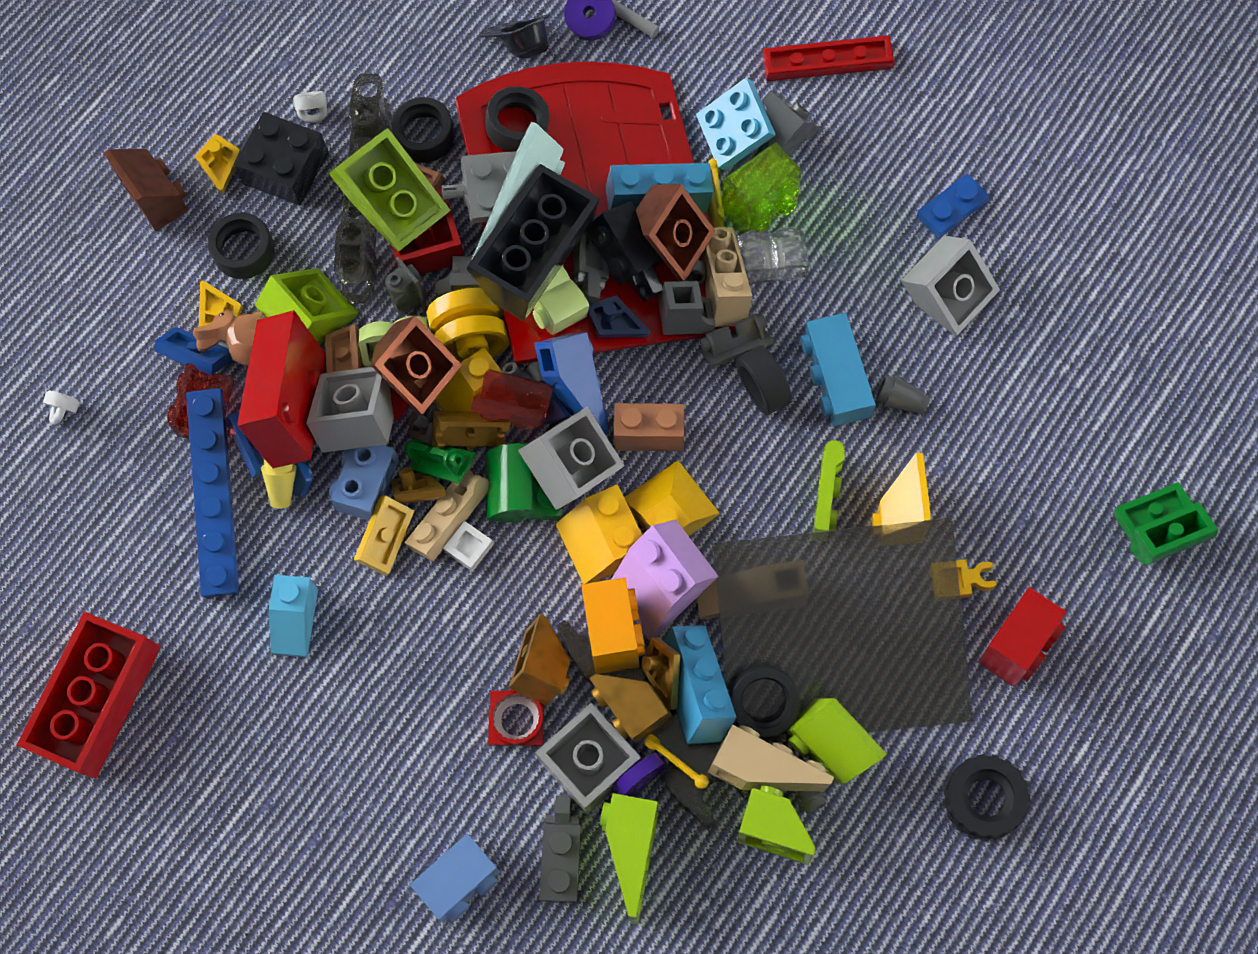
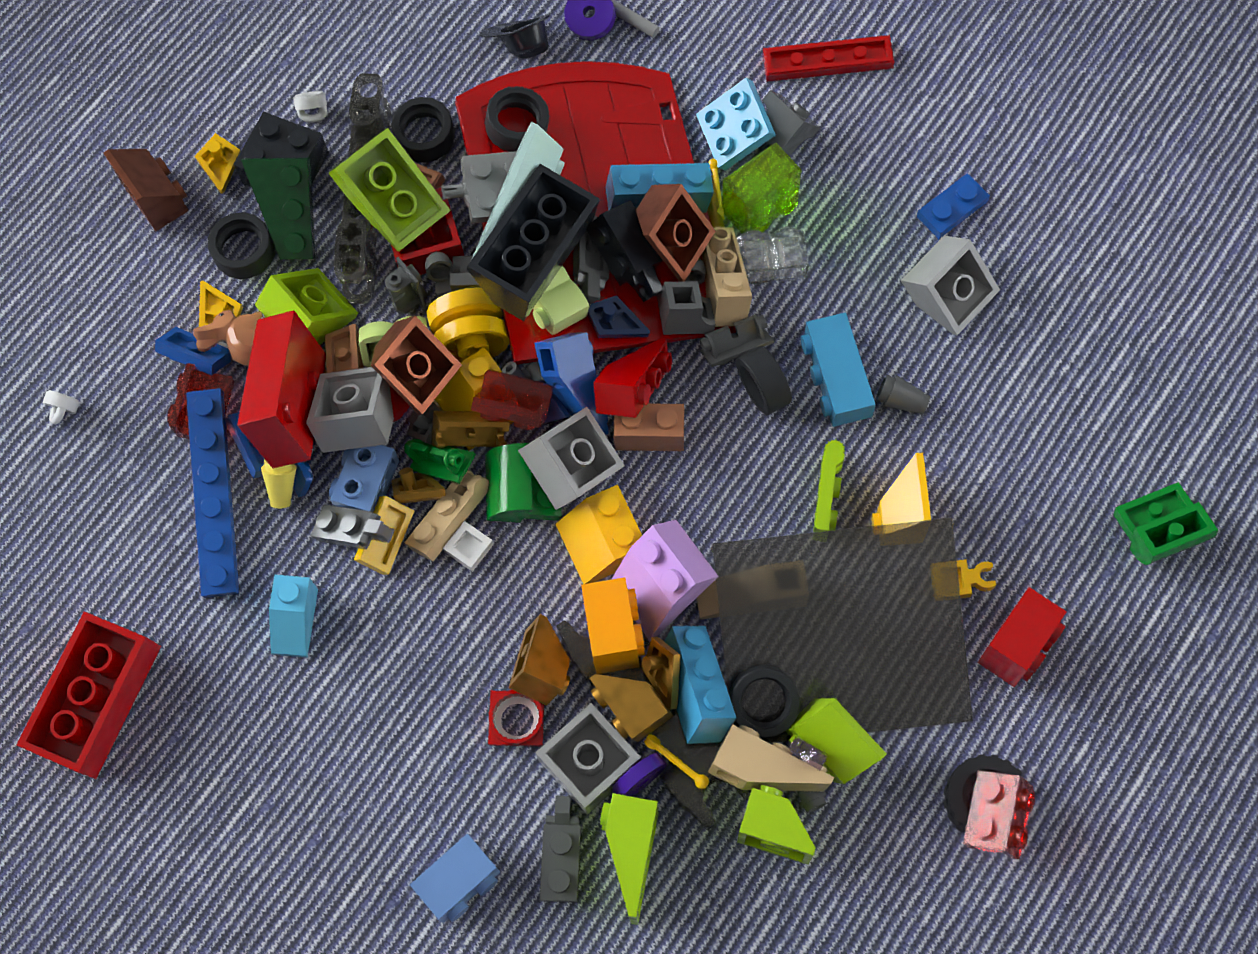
yellow slope [624,460,719,536] -> none
none -> dark green wing [241,158,316,260]
none -> dark grey hinge [310,505,395,549]
none -> dark grey hinge [425,251,453,282]
none -> red slope [594,338,672,418]
none -> tile [789,737,828,770]
none -> clear red bracket [963,770,1035,860]

